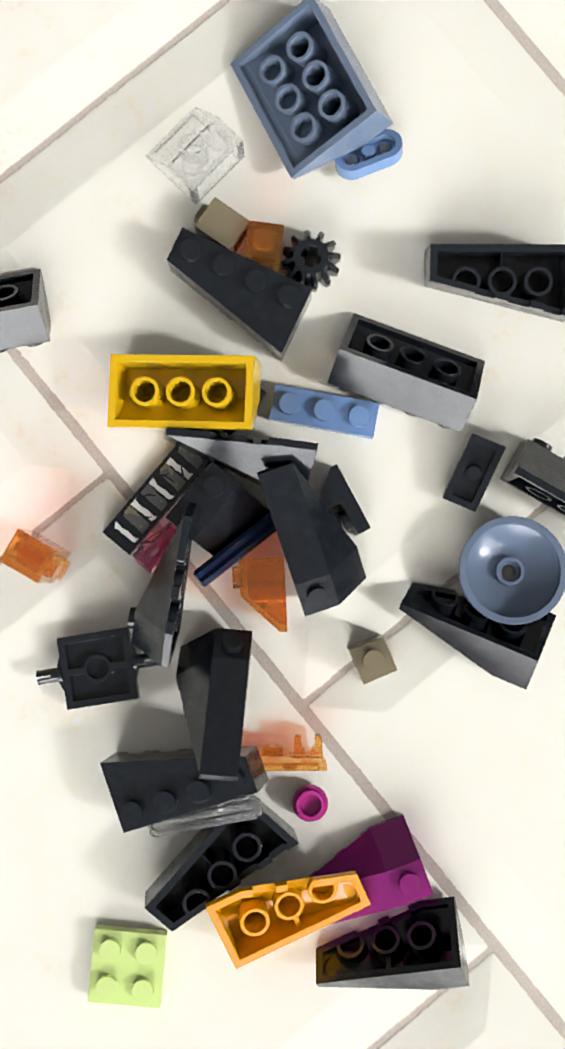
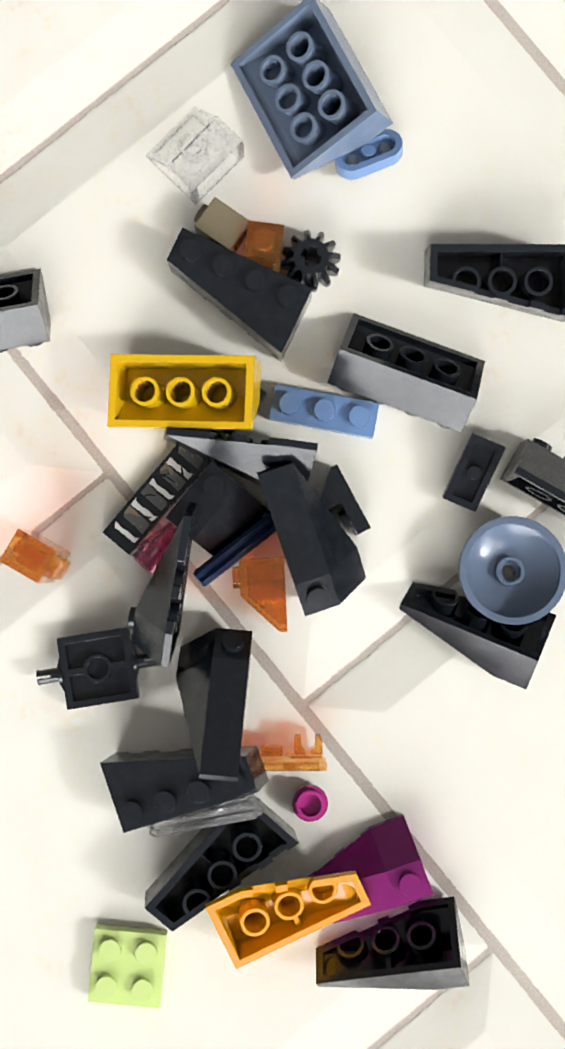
dark tan brick [347,634,397,684] -> none

